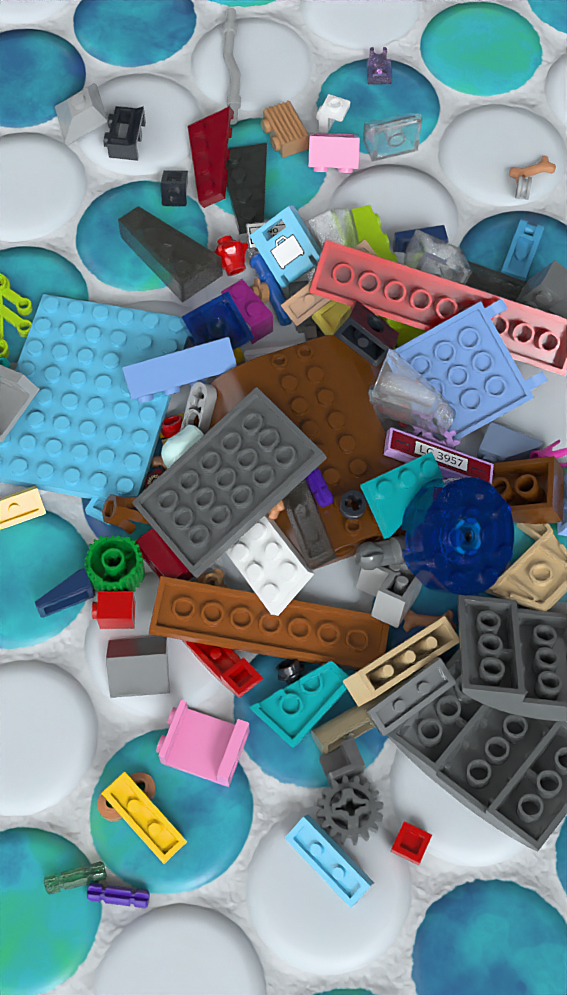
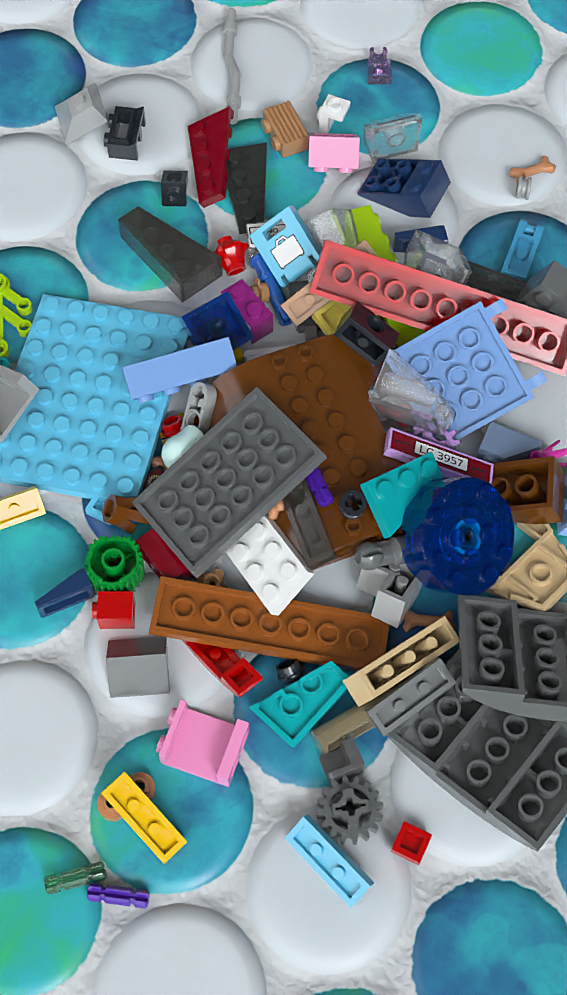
none -> dark blue slope [357,158,451,218]

